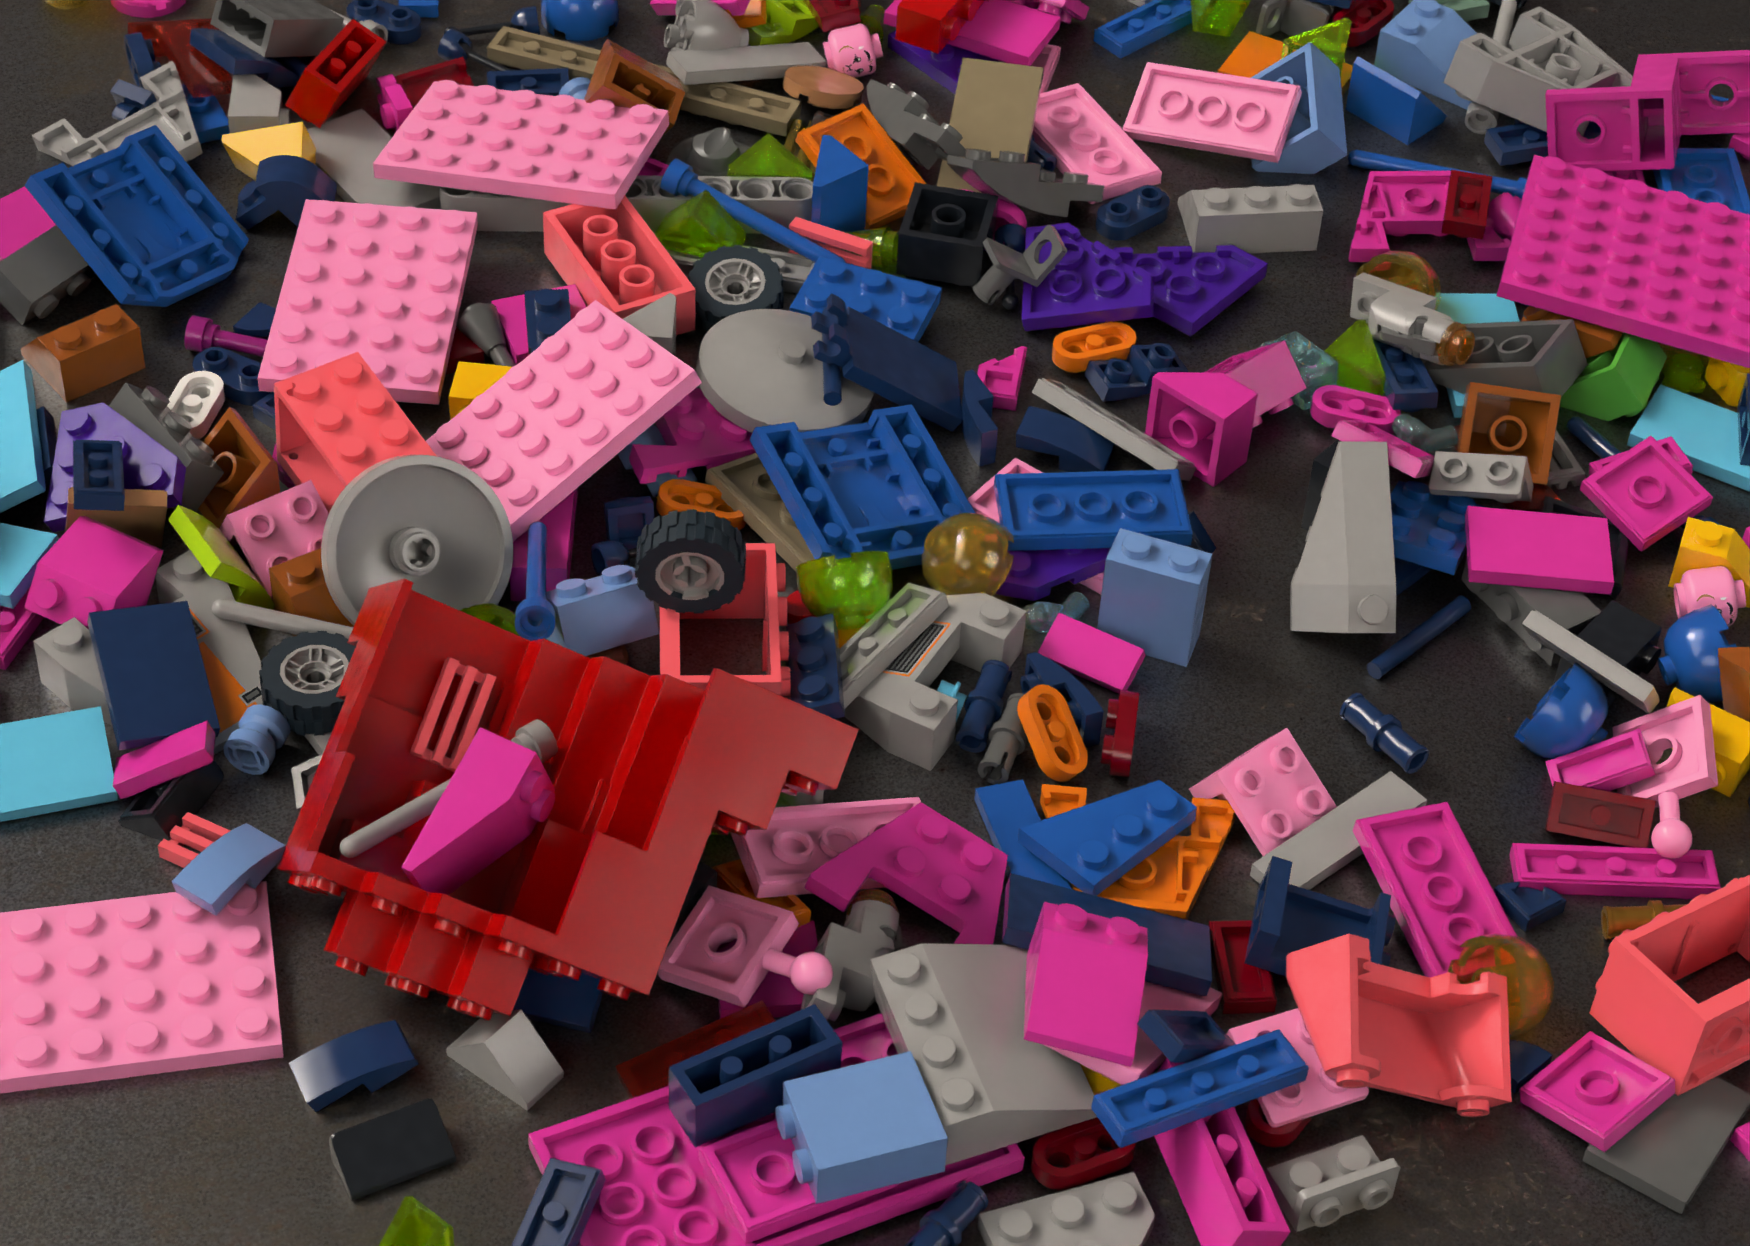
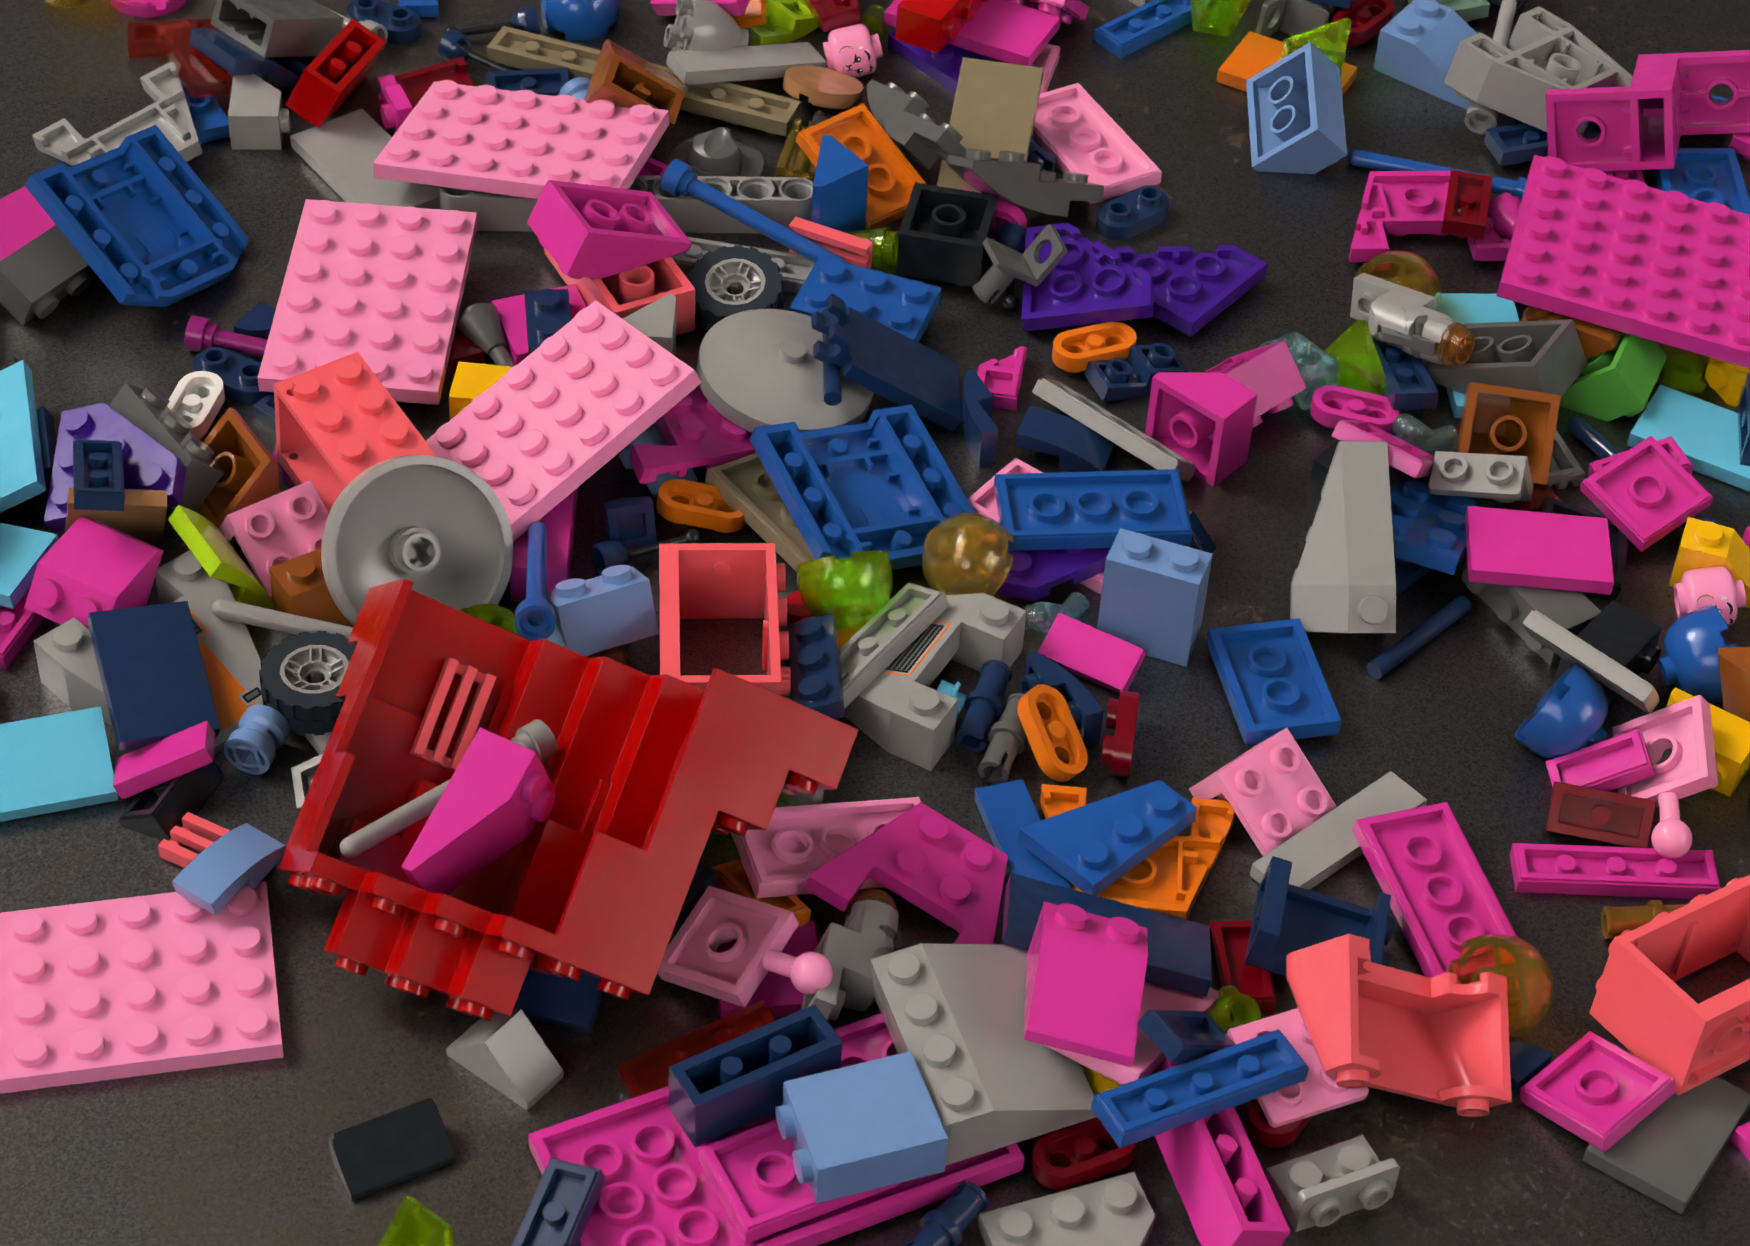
dark orange slope [21,304,145,403] -> none
dark blue tile [110,79,157,121] -> none
dark blue plate [124,32,161,88] -> none
yellow slope [222,121,316,181] -> none
dark blue brick [236,155,337,230] -> none
dark blue slope [289,1020,418,1113] -> none
black wheel [635,509,746,614] -> none
clear neon green slope [655,190,746,257] -> none
clear neon green slope [726,133,812,180] -> none
bright pink tile [1122,62,1302,163] -> none
light grey slope [1178,184,1323,254] -> none
dark blue pin [1340,693,1429,774] -> none
blue slope [1346,56,1447,145] -> none
dark blue tile [1494,882,1567,932] -> none
none -> dark pink slope [527,180,692,279]
none -> blue plate [1206,618,1342,745]
none -> clear neon green plate [1207,985,1261,1034]

